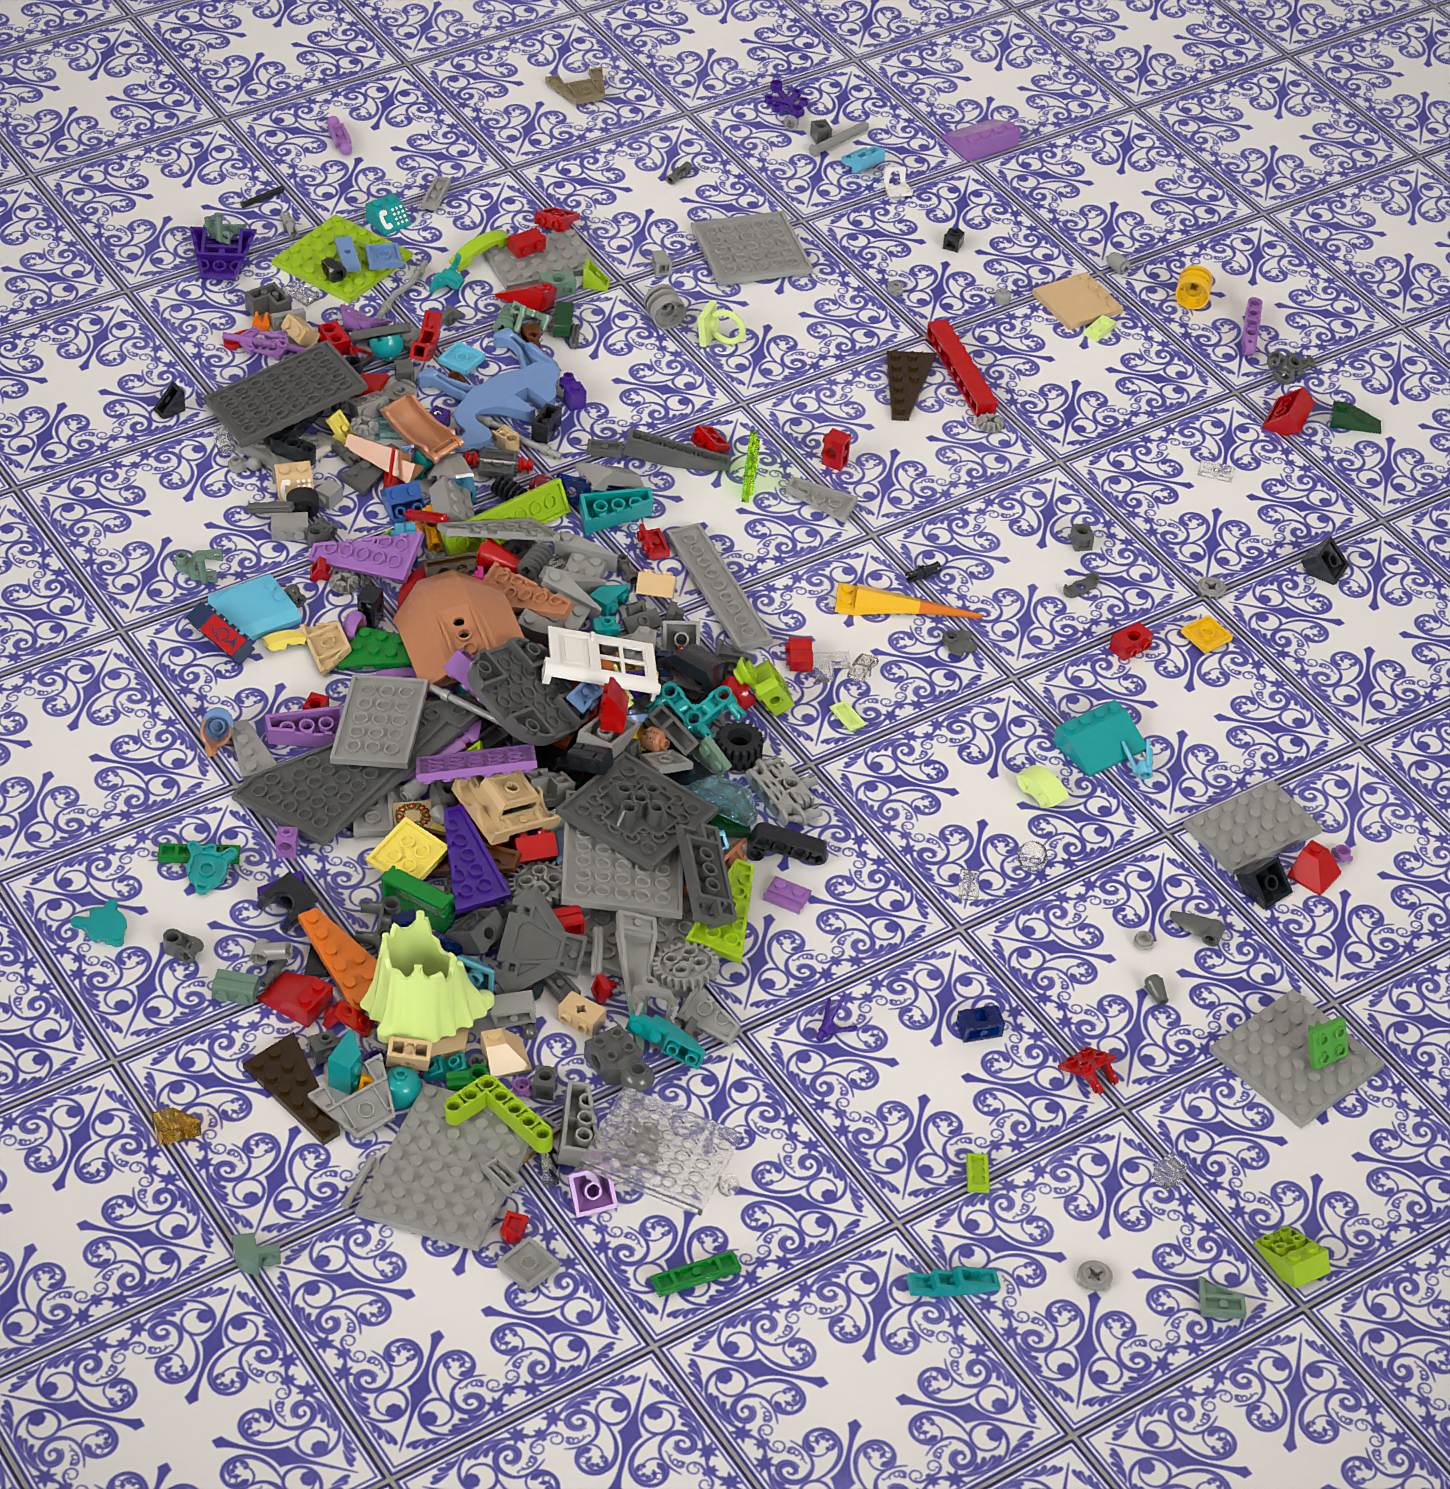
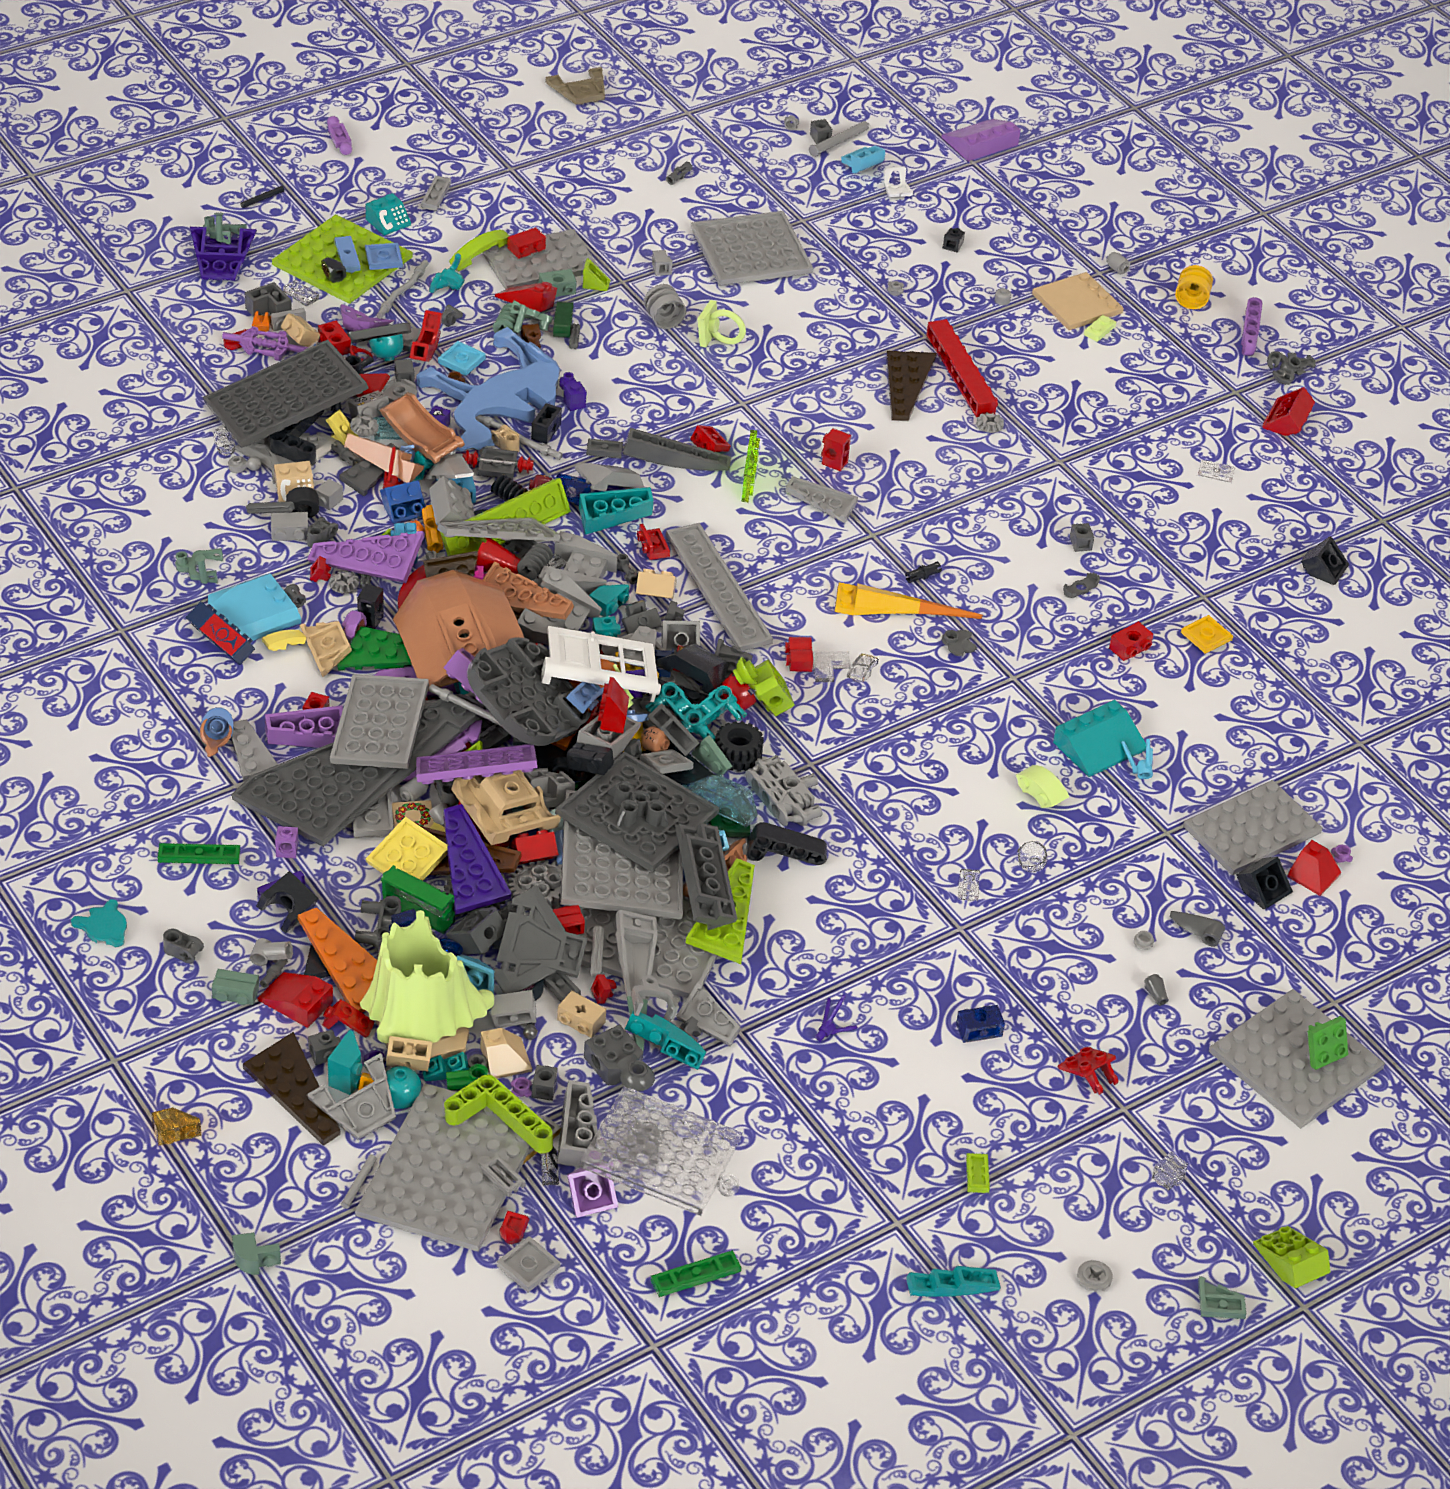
black slope [153,381,186,419] -> none
teal tile [186,840,238,895] -> none
light grey pin [280,211,299,238] -> none
red axle [404,509,449,524] -> none
red plate [534,207,580,232] -> none
light grey gear [652,942,720,991] -> none
medium lavender plate [763,876,812,914] -> none
dark purple plant [764,79,808,118] -> none
yellowish green tile [829,700,866,732] -> none
light grey gear [1197,577,1226,599] -> none
dark green slope [1330,401,1381,434] -> none

